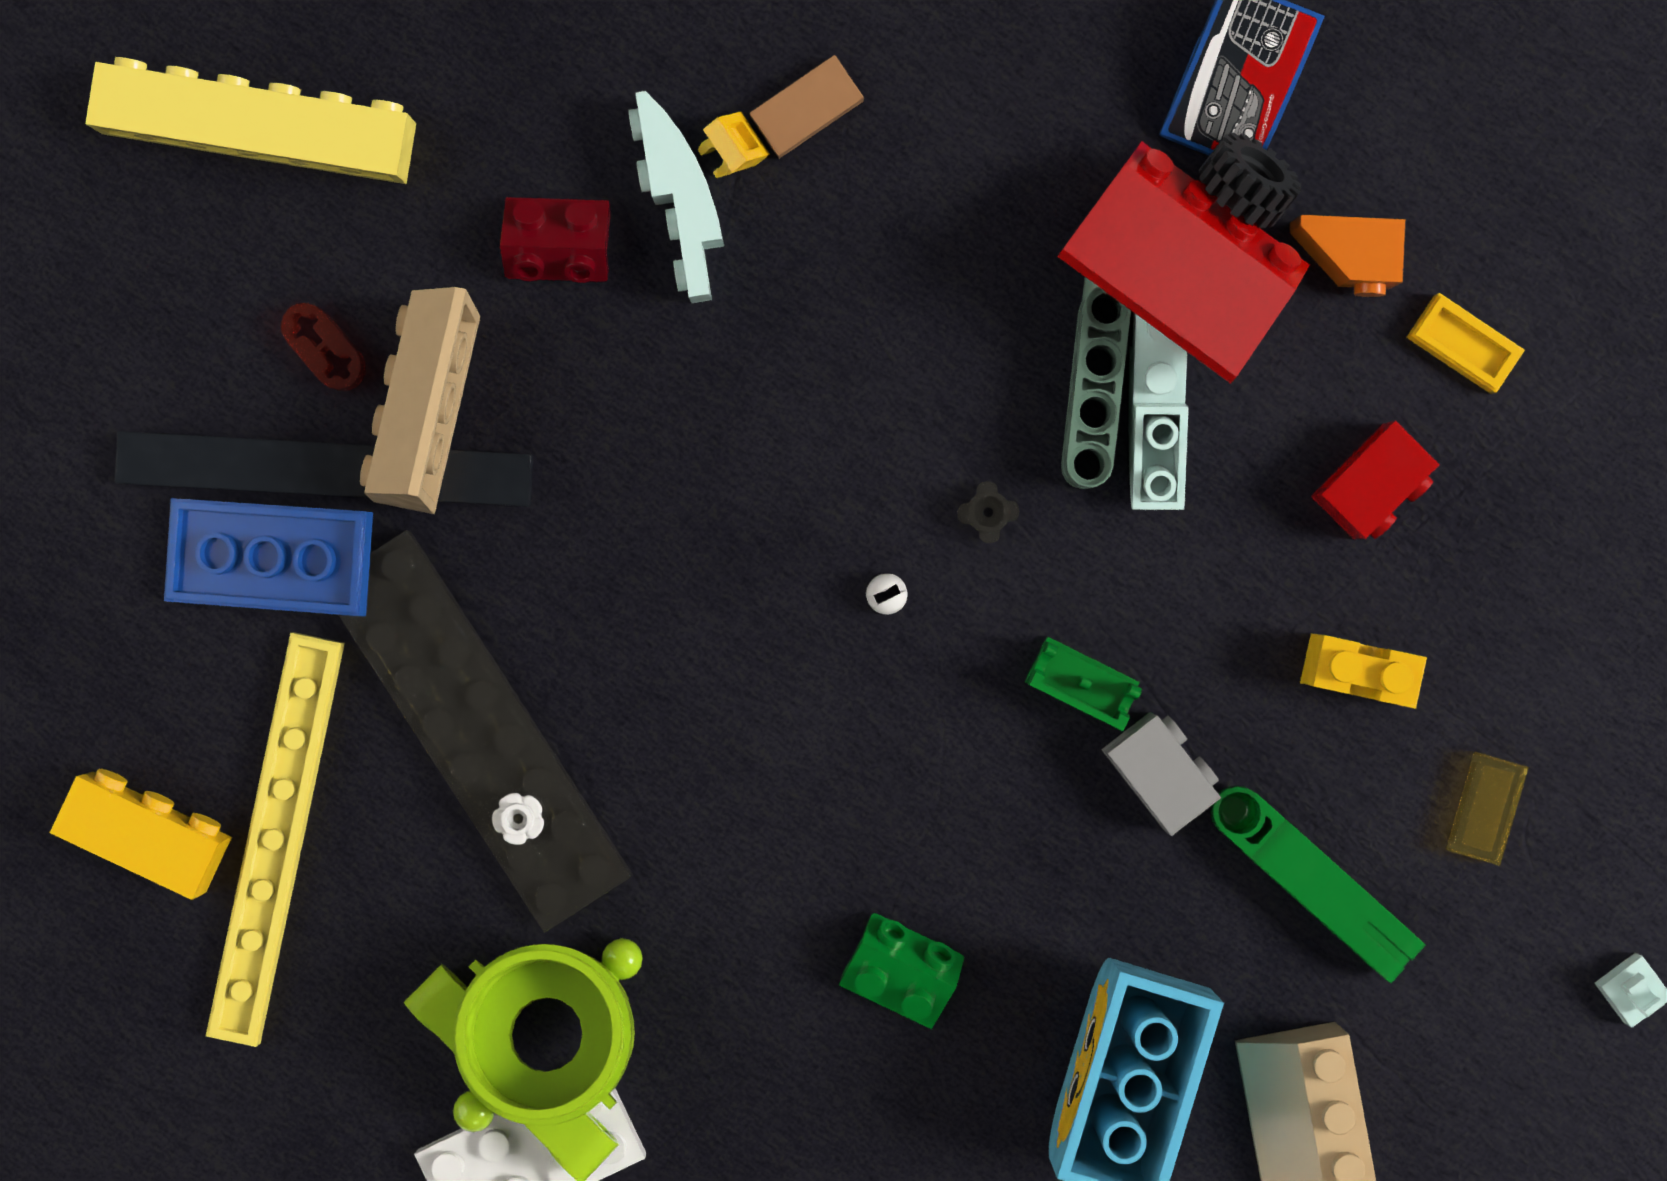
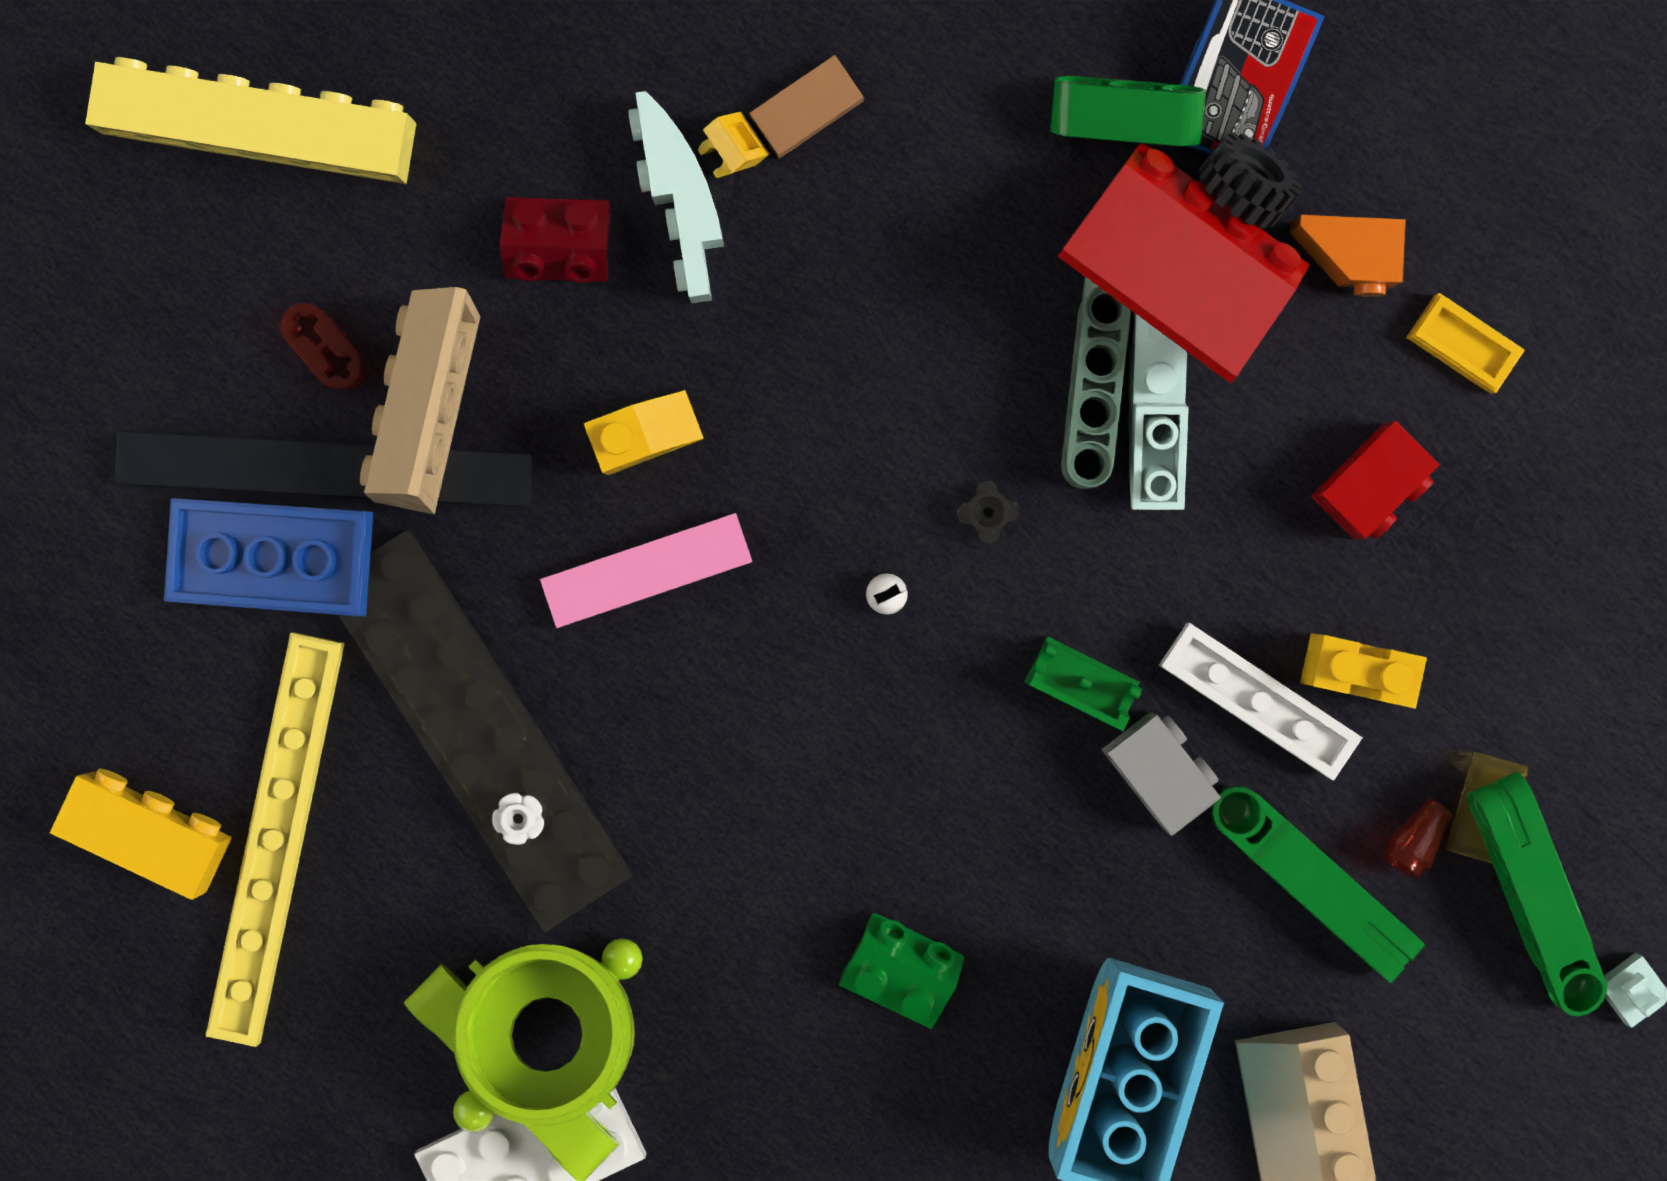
none -> bright pink tile [540,513,753,628]
none -> yellow slope [584,390,704,475]
none -> green beam [1050,76,1206,146]
none -> white plate [1159,623,1362,781]
none -> clear red cone [1382,799,1453,879]
none -> green piece [1467,772,1607,1016]

